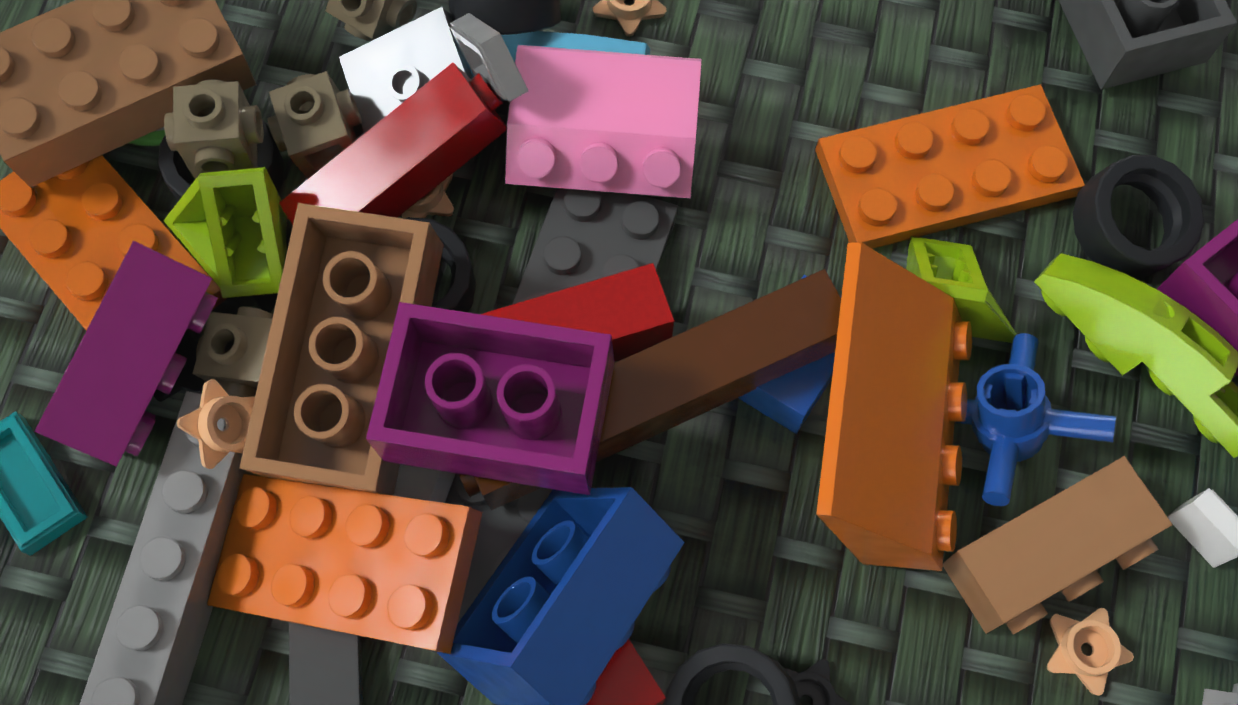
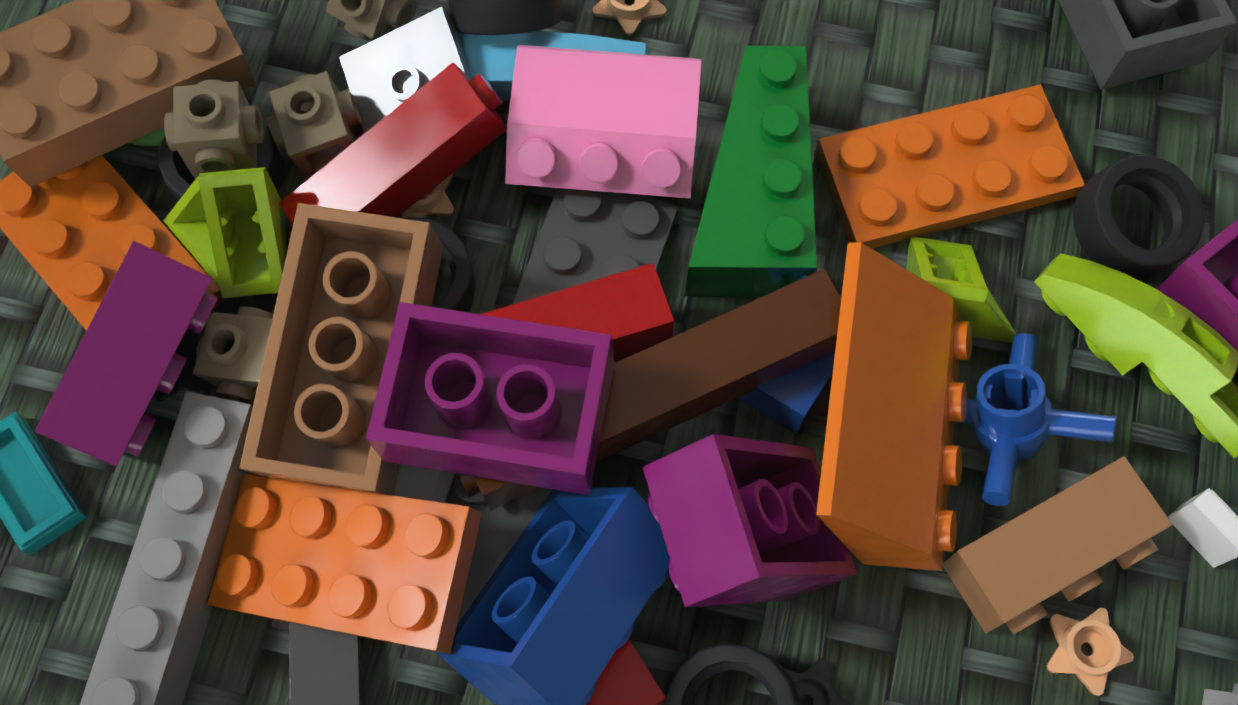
light nougat plate [177,379,255,469] -> none
light grey tile [450,13,528,102] -> none
none -> magenta brick [643,434,857,607]
none -> green wedge [684,45,817,297]

